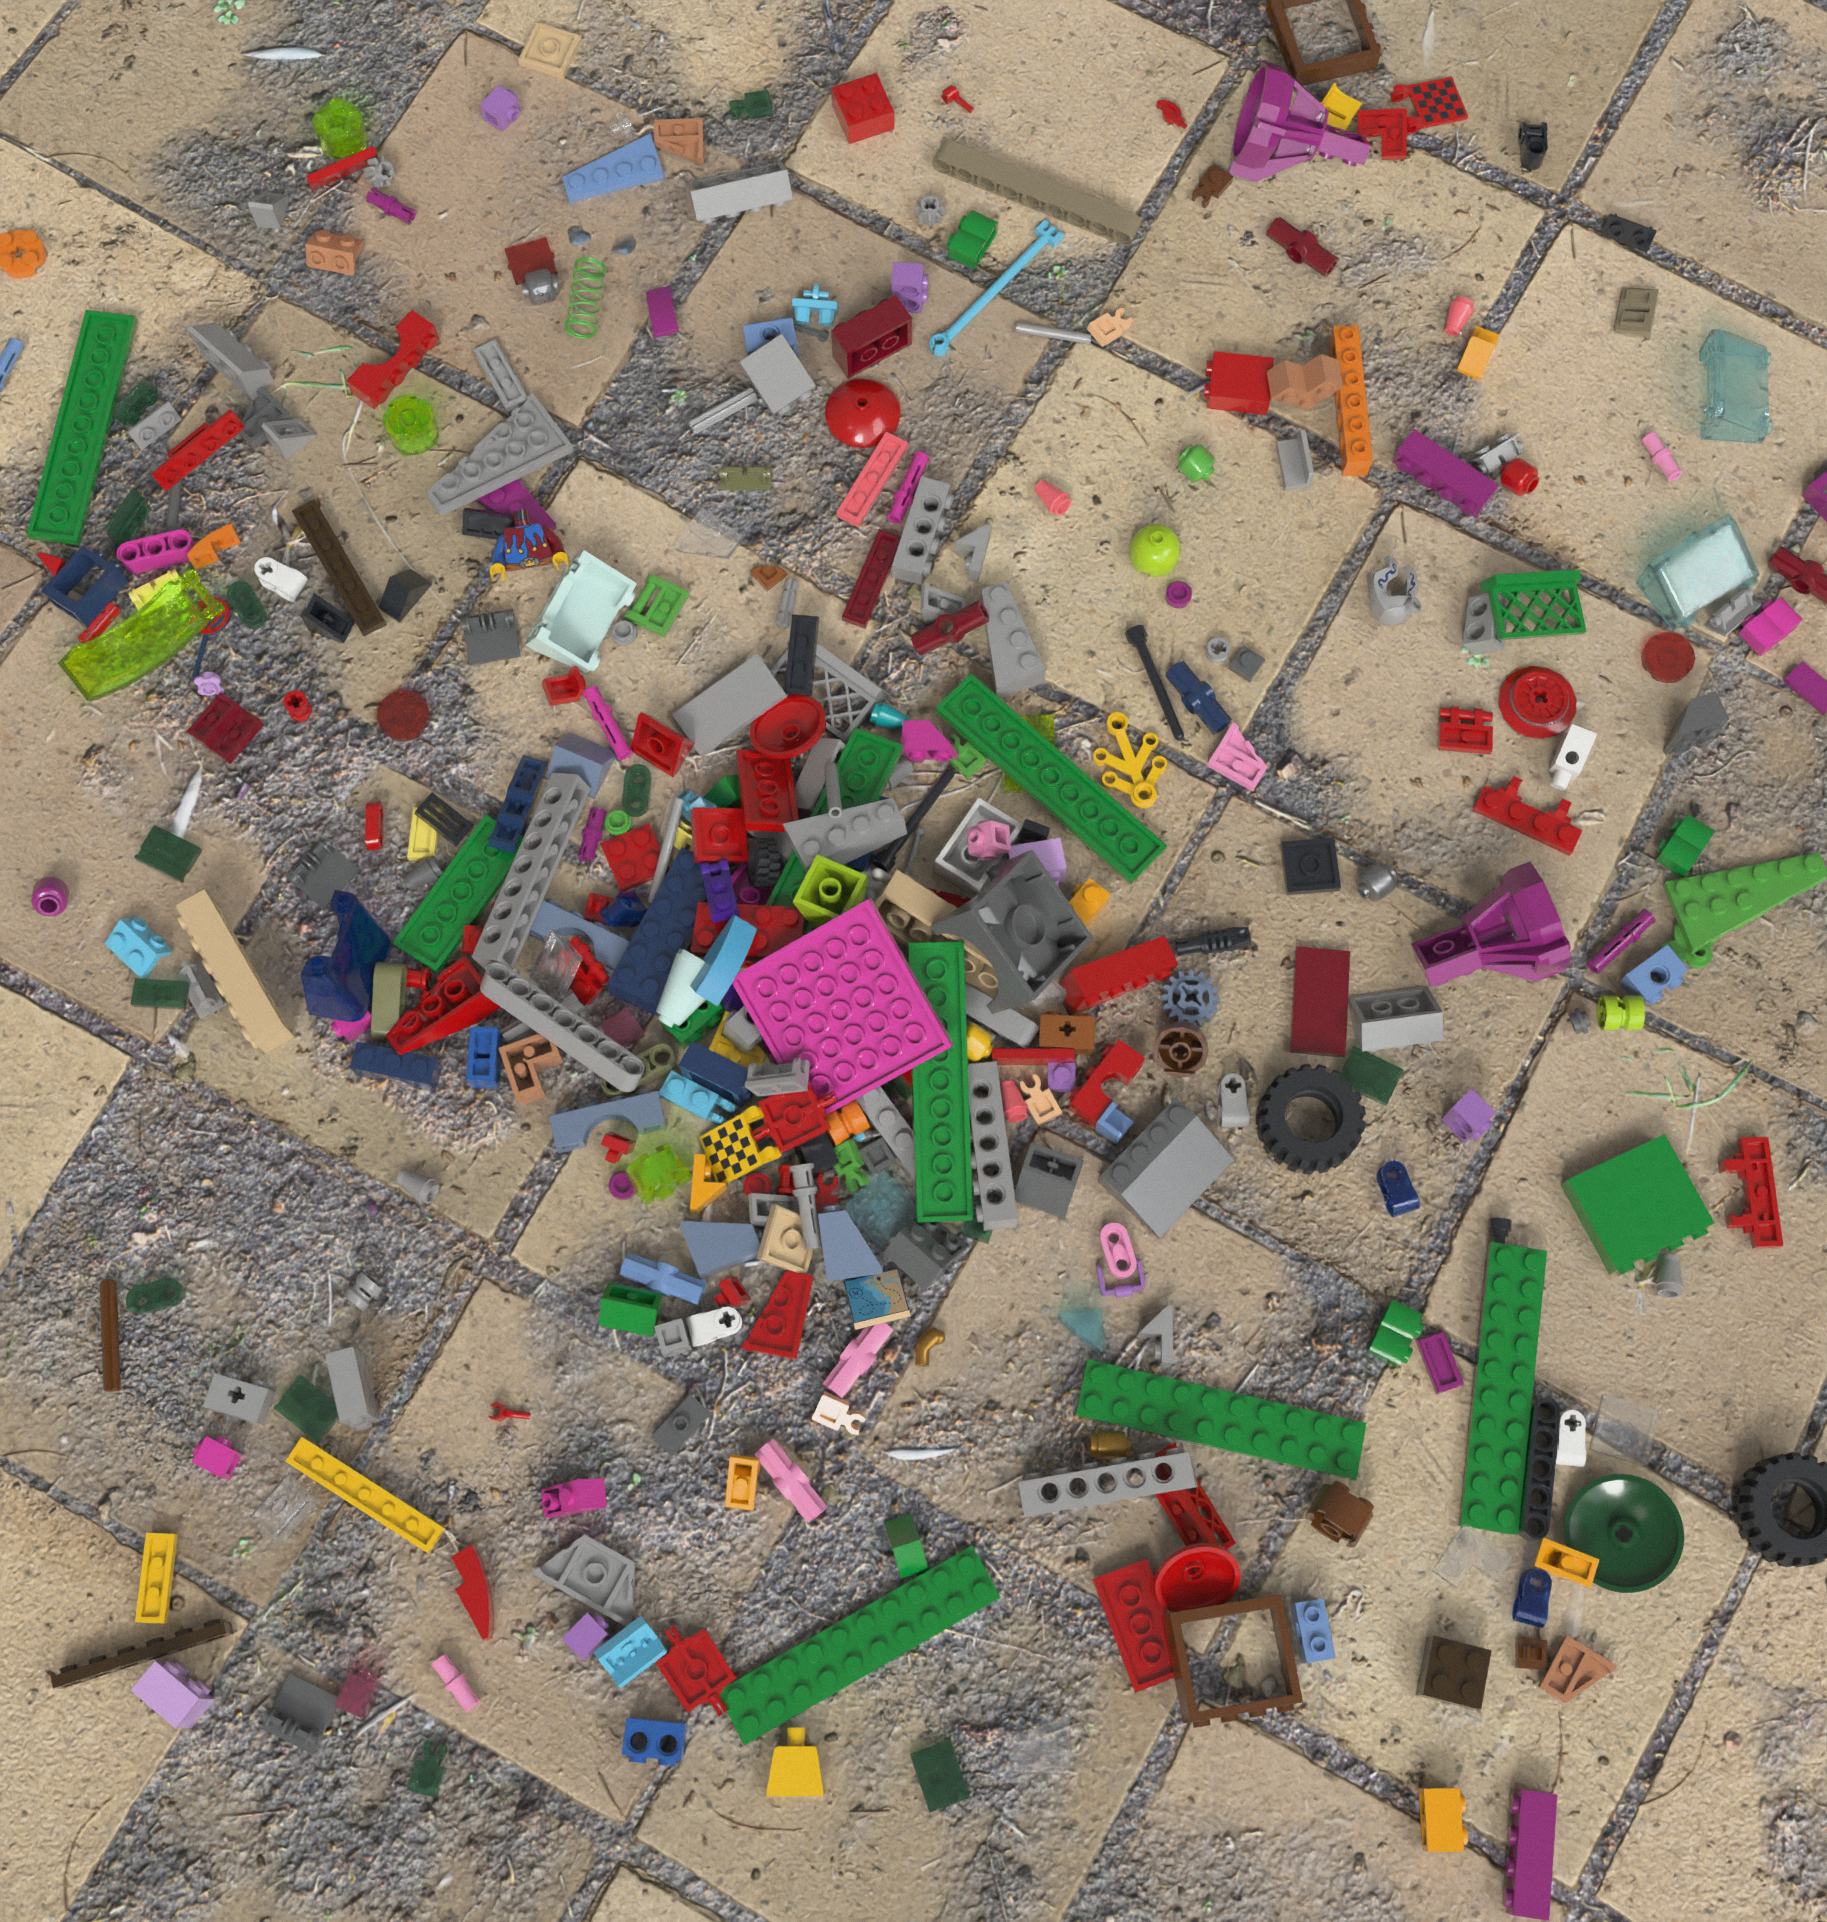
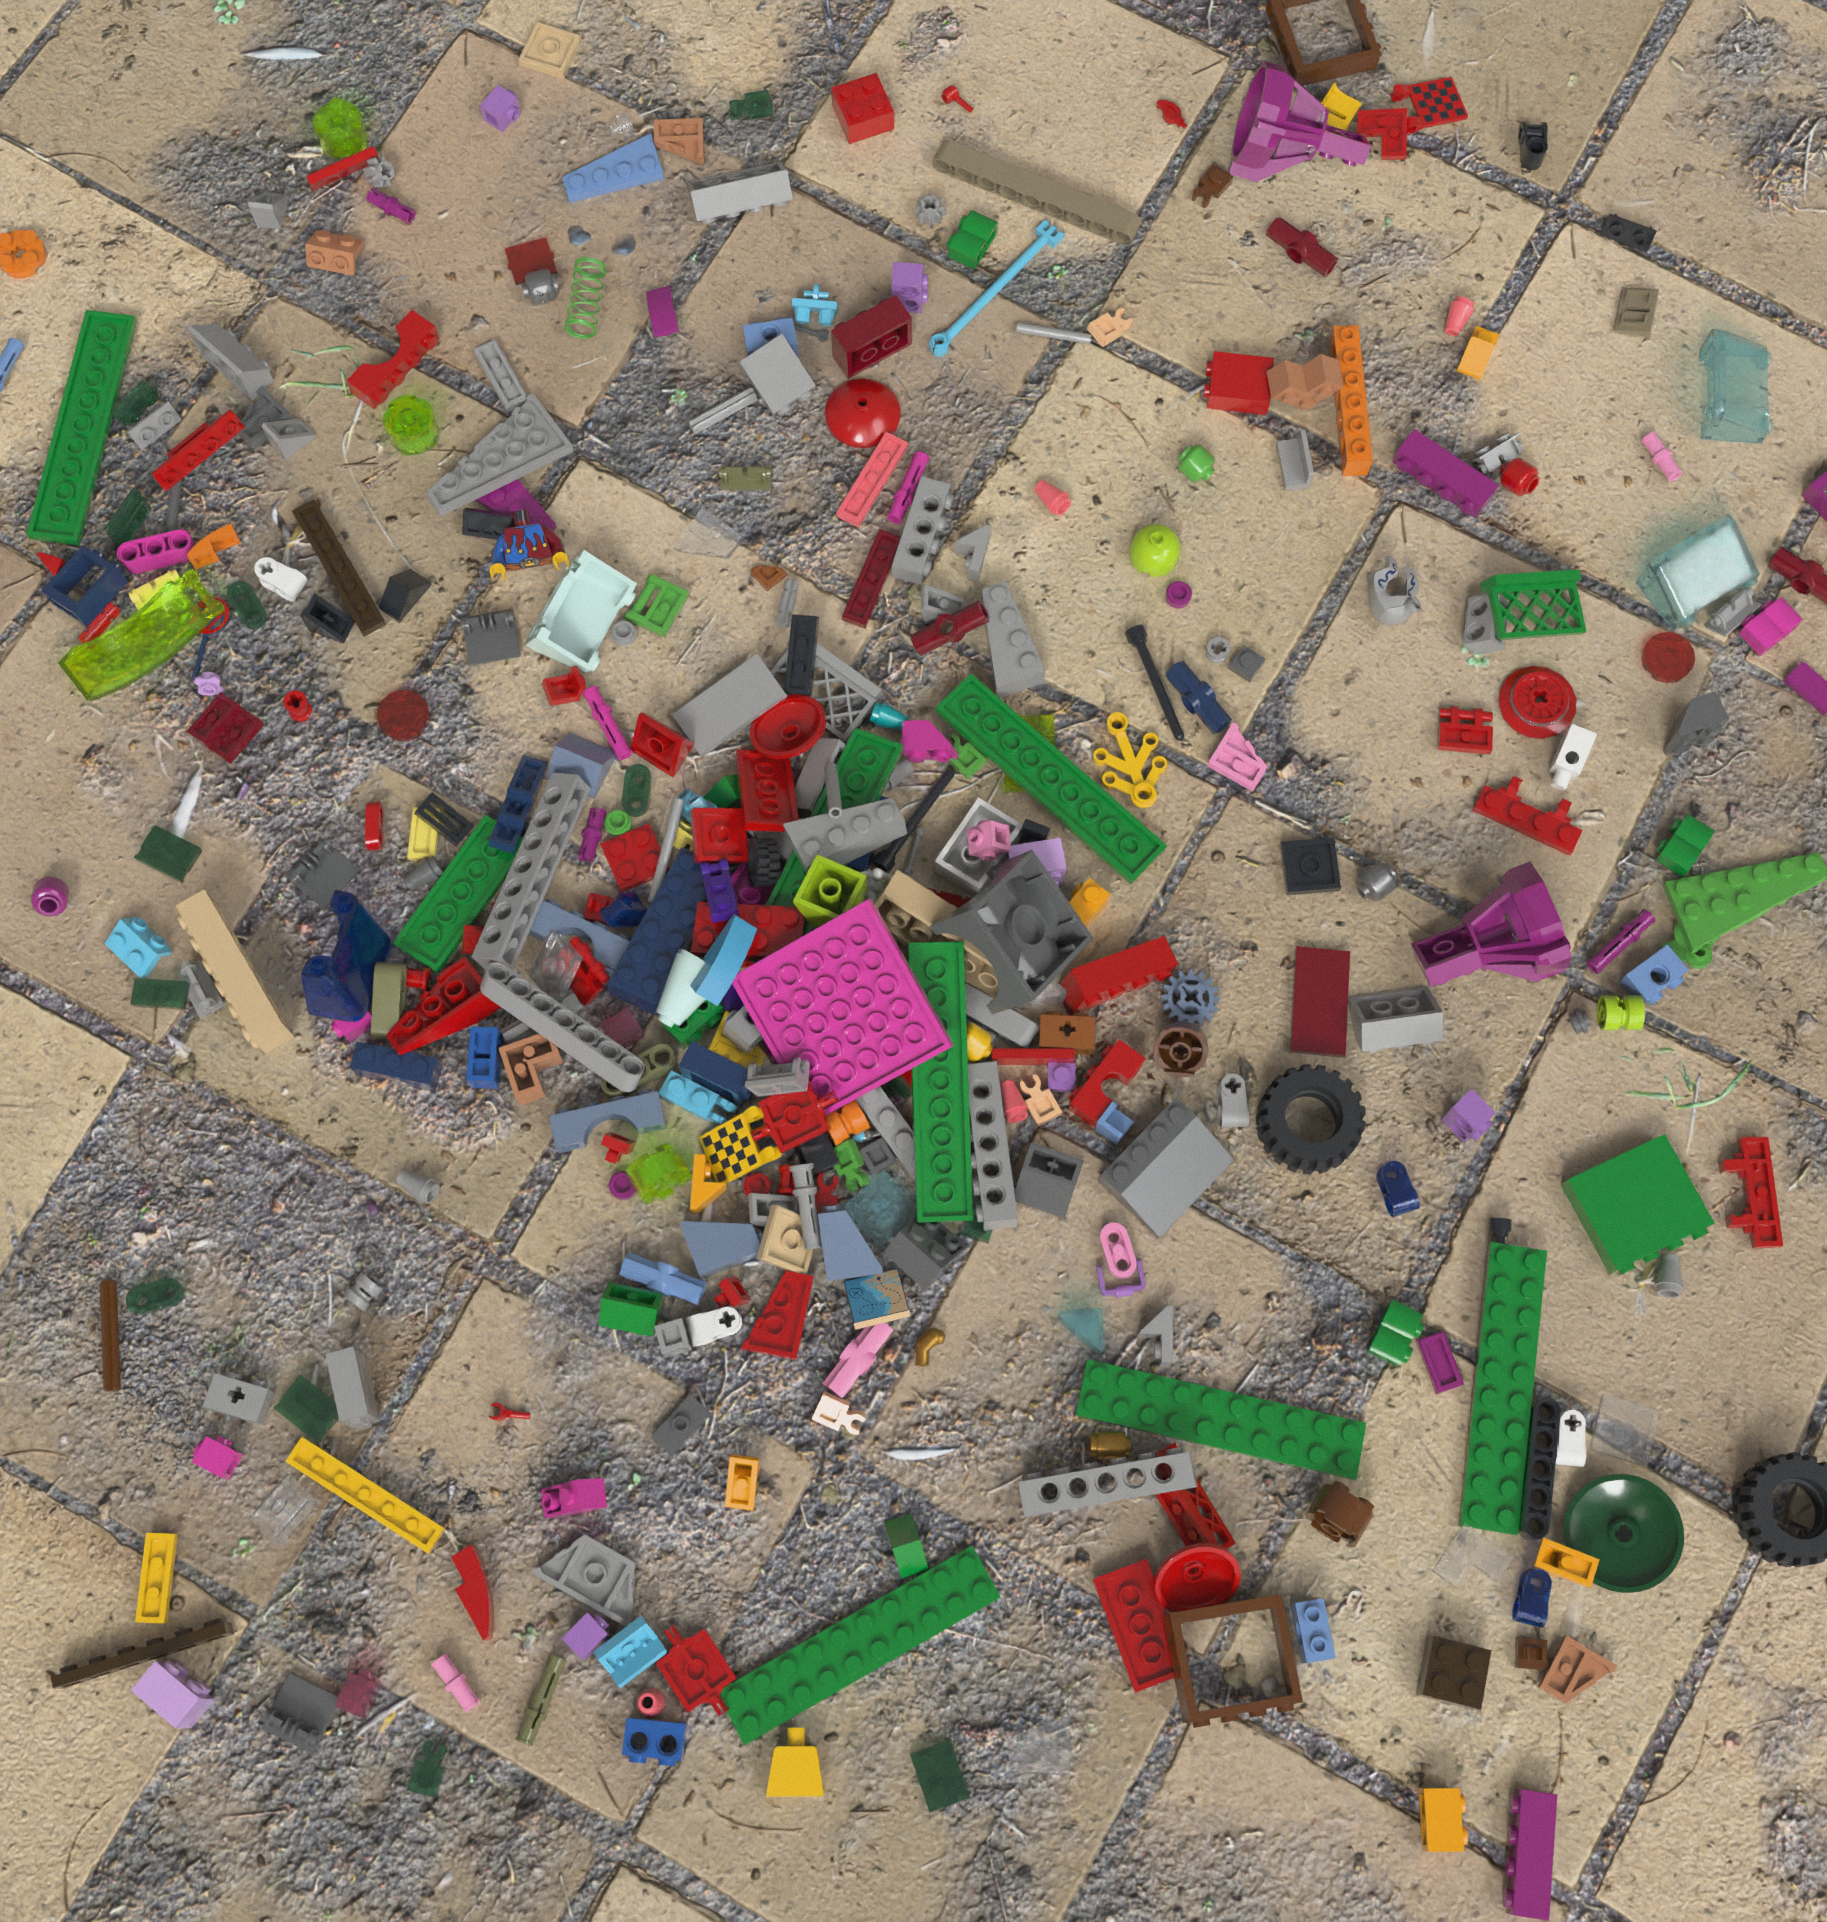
bright pink piece [754,1439,827,1523] -> none
black hinge [1175,927,1251,956] -> none
clear green plate [1339,1046,1404,1106] -> none
none -> olive pin [515,1654,567,1746]
none -> coral cone [636,1688,665,1718]

